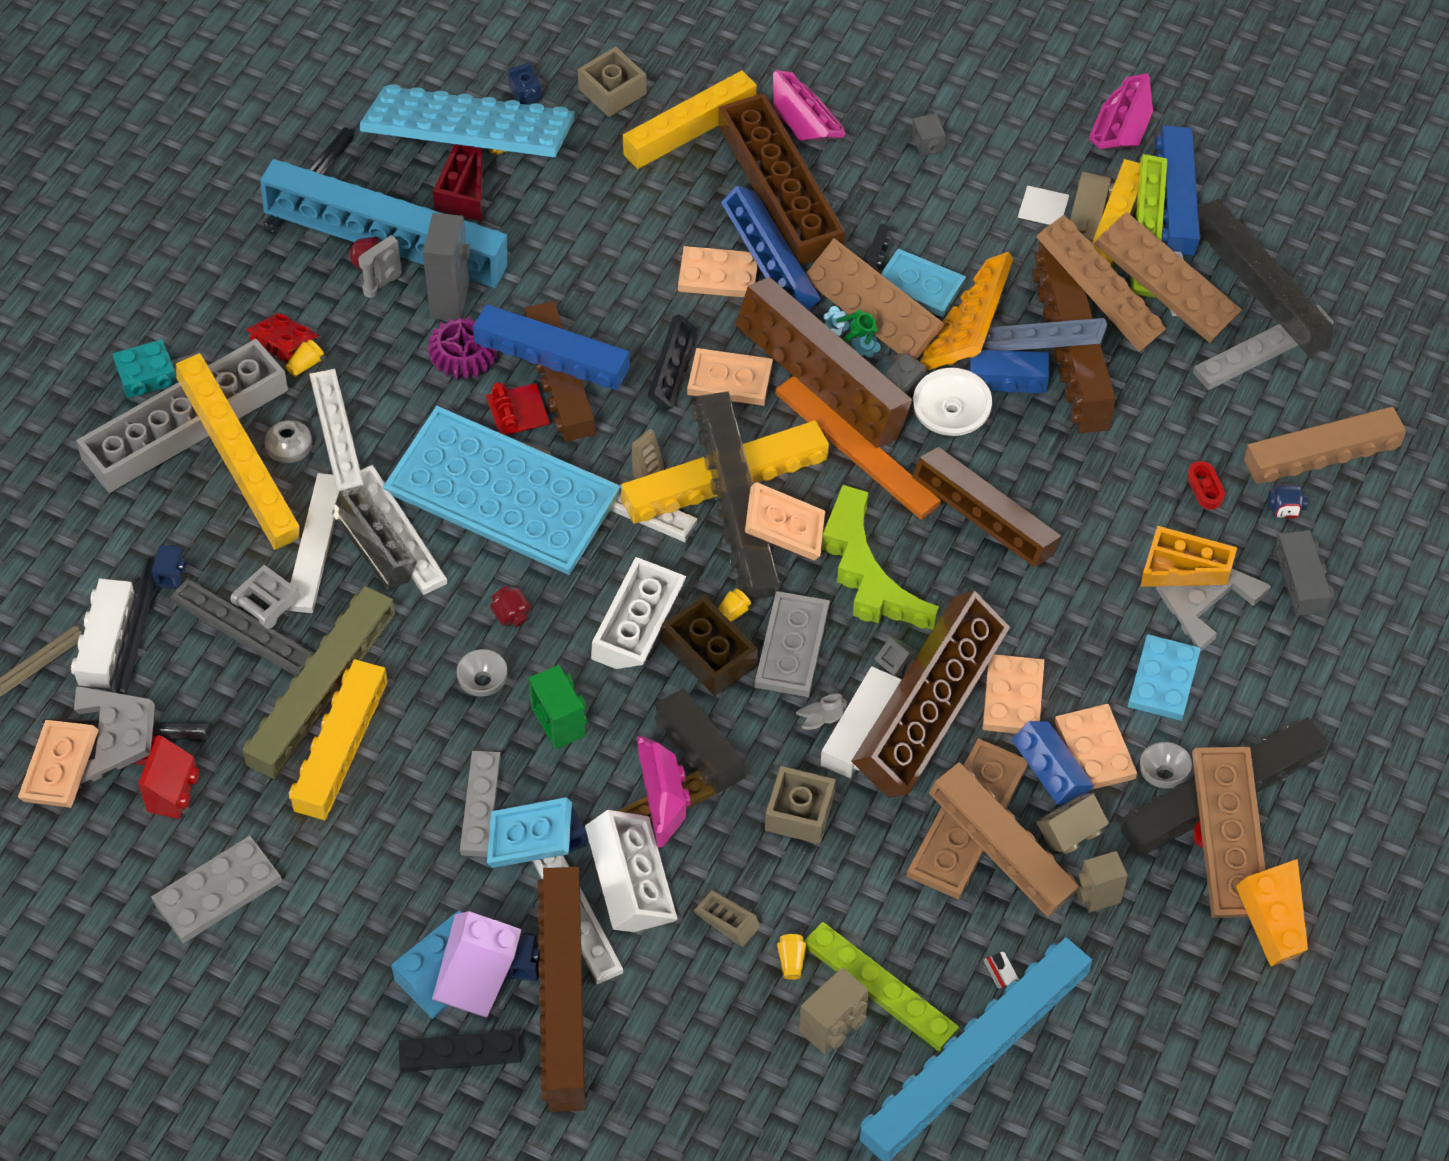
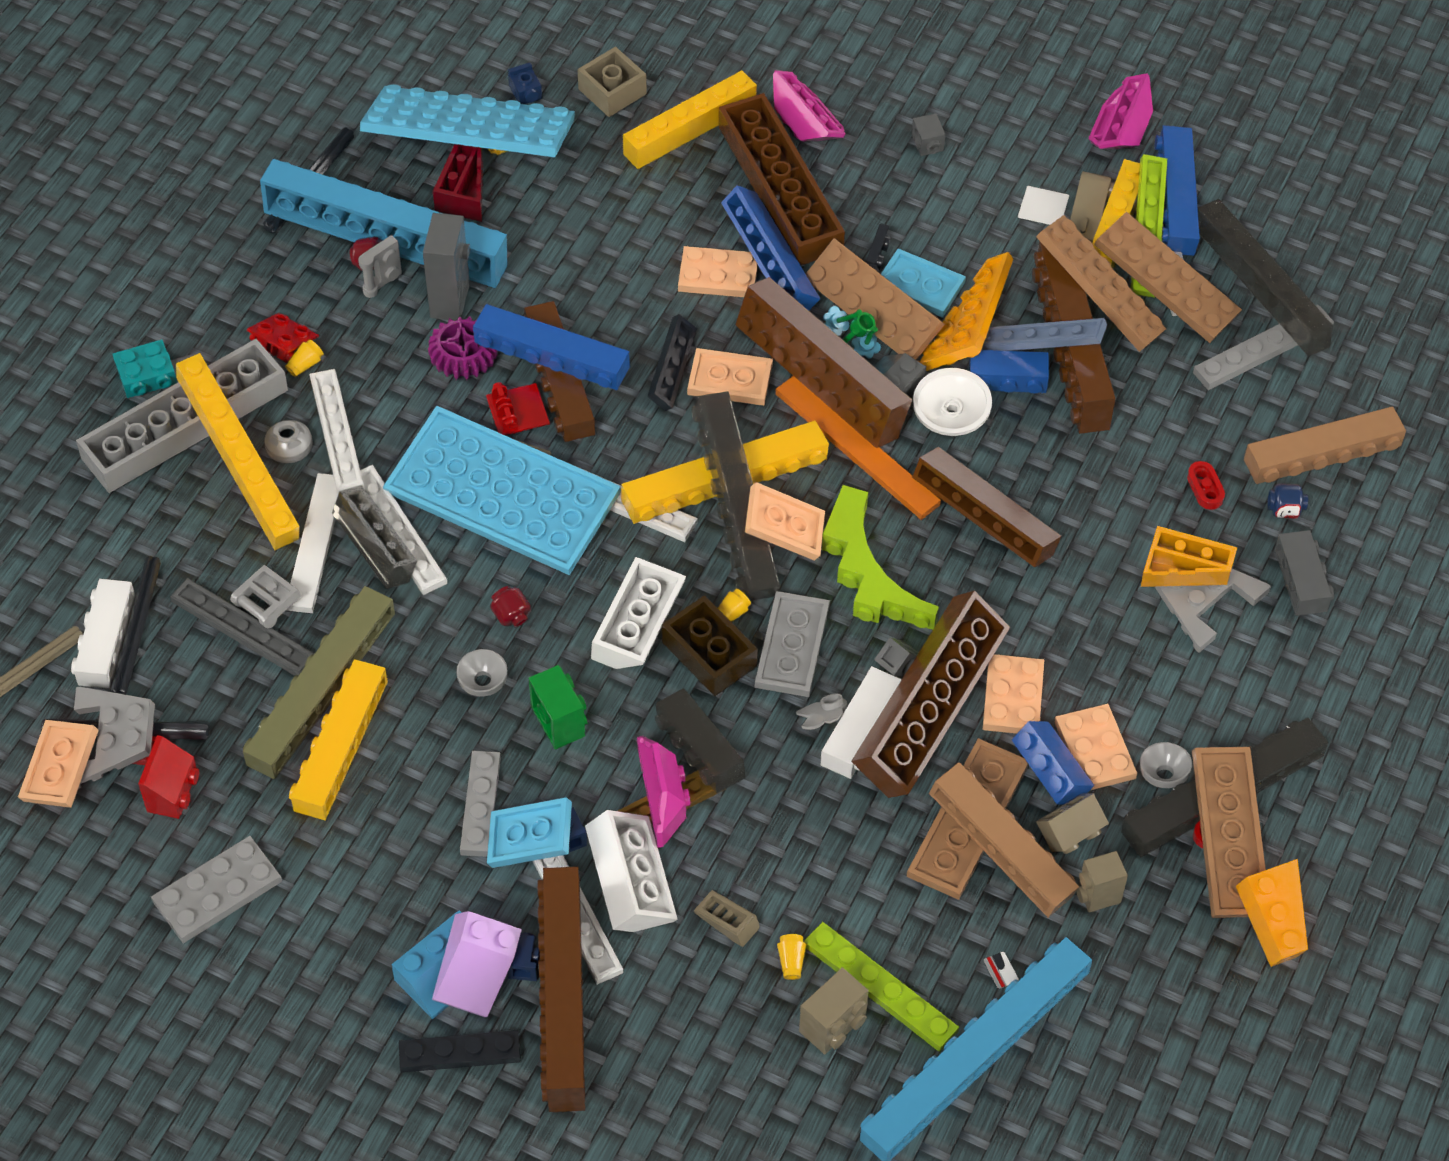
dark blue brick [152,545,187,589] -> none
dark tan slope [632,429,664,479] -> none
dark tan brick [765,766,836,844] -> none
medium azure plate [1128,634,1201,721] -> none

